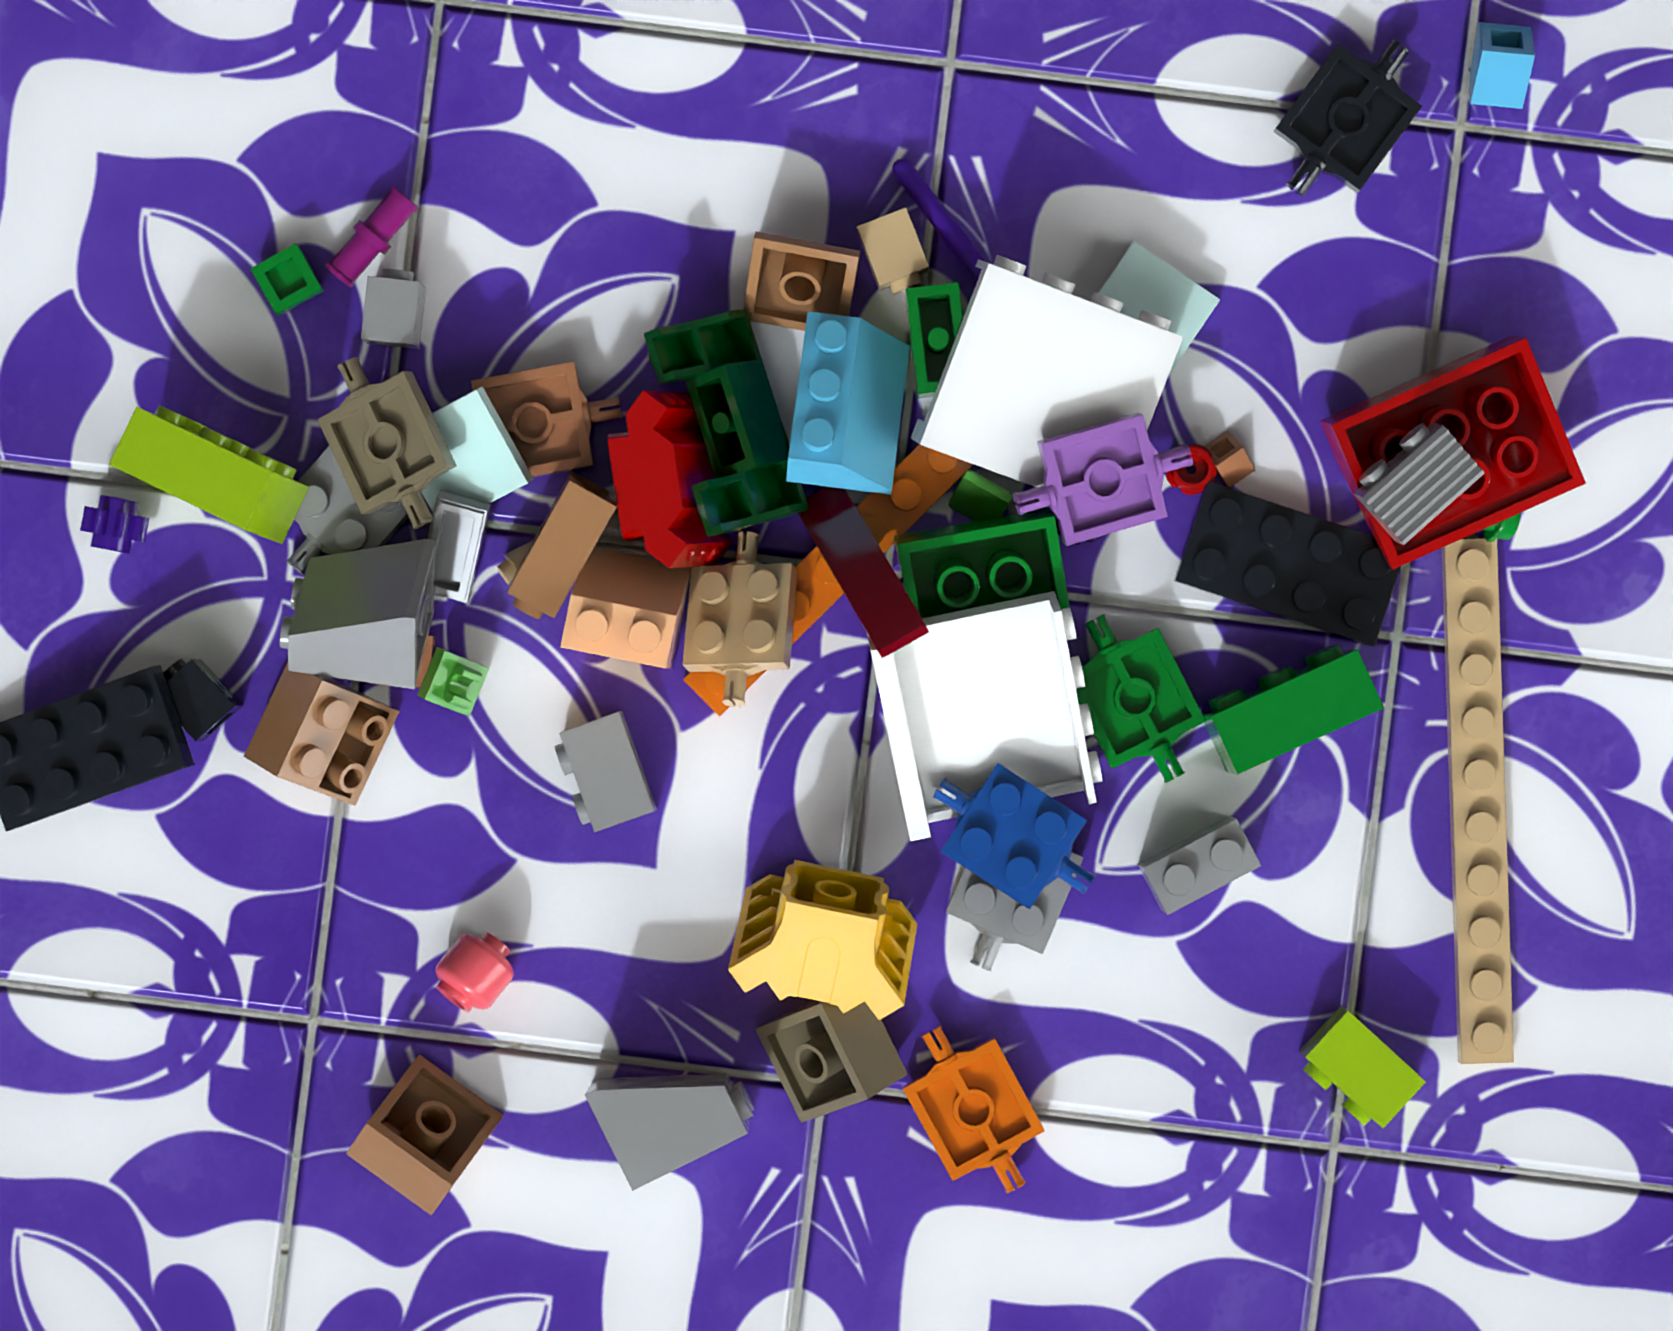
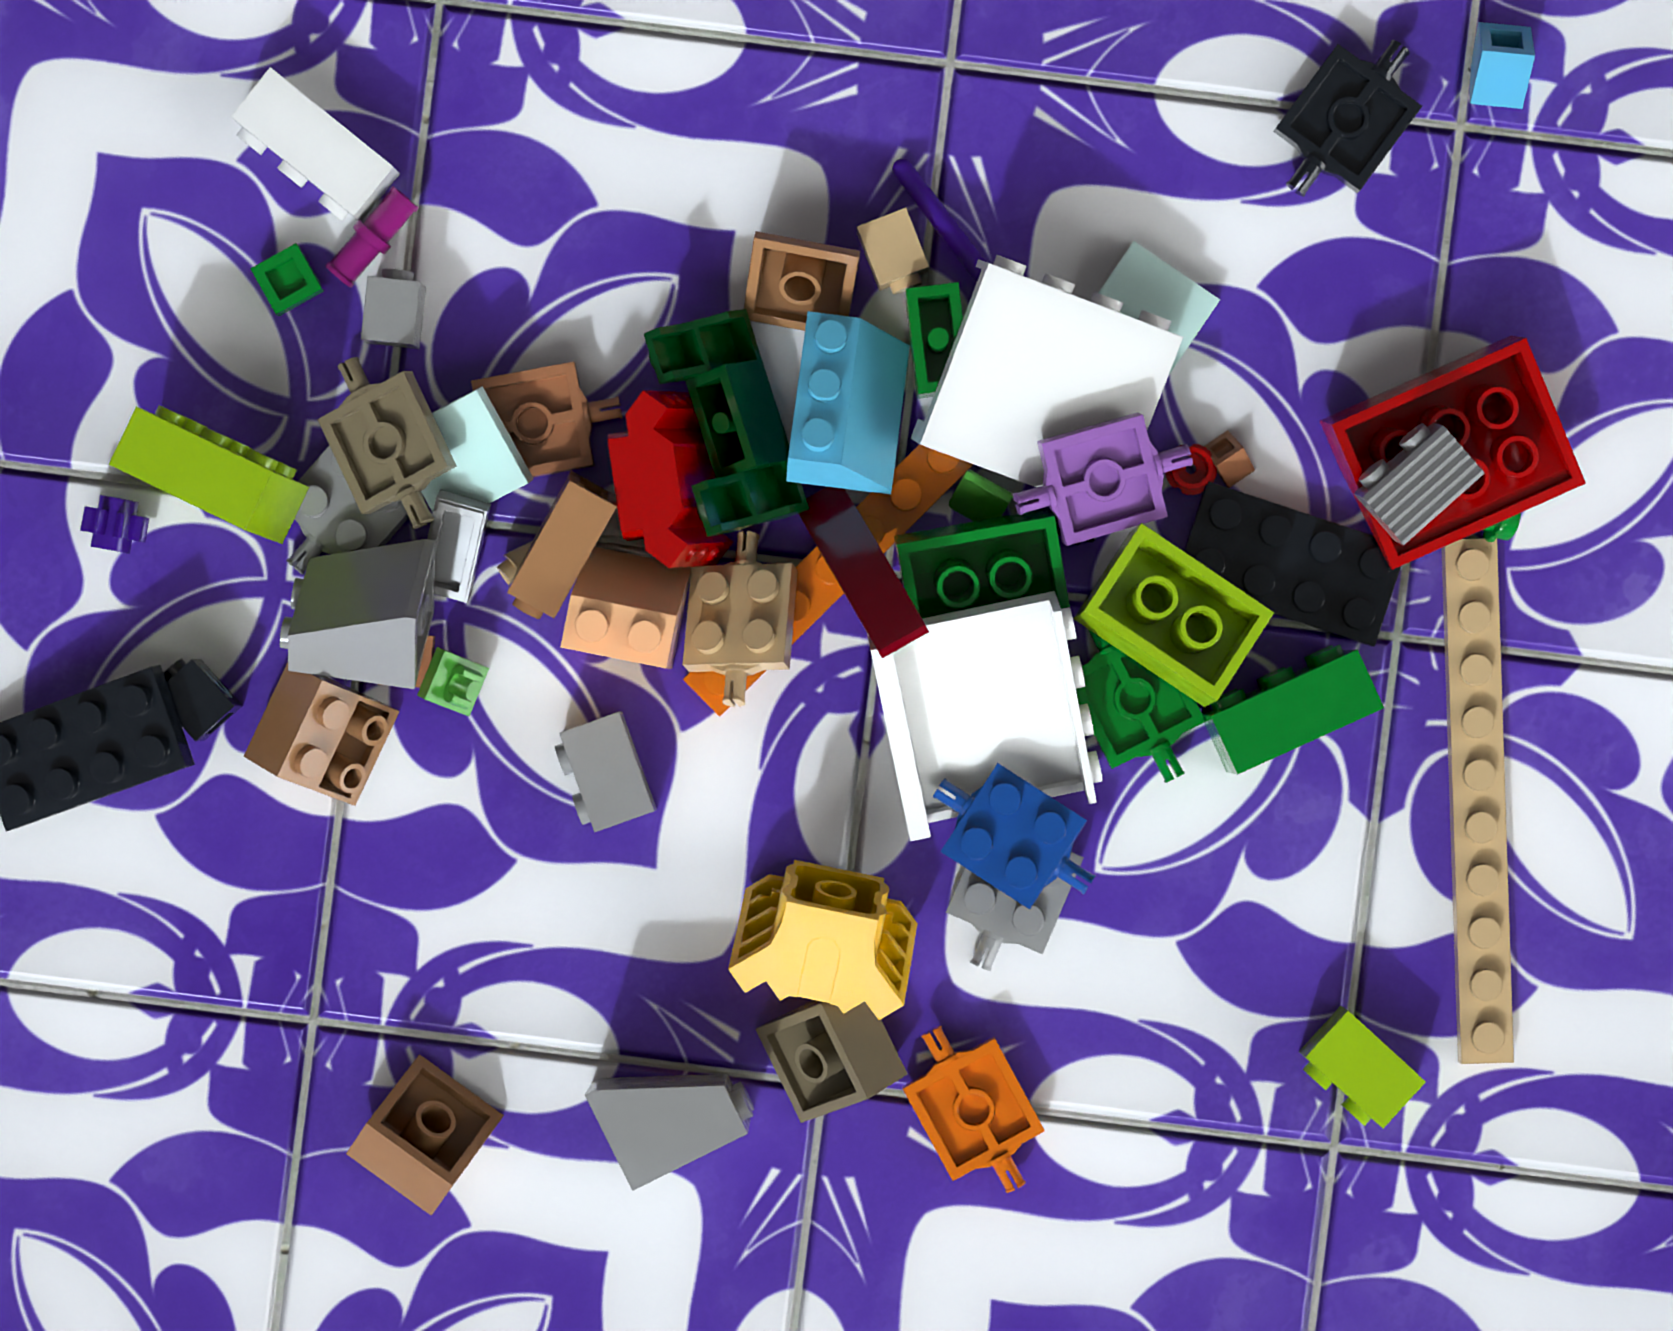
coral head [435,932,514,1013] -> none
light grey brick [1137,816,1261,915] -> none
none -> white brick [230,67,400,221]
none -> lime brick [1073,523,1274,707]

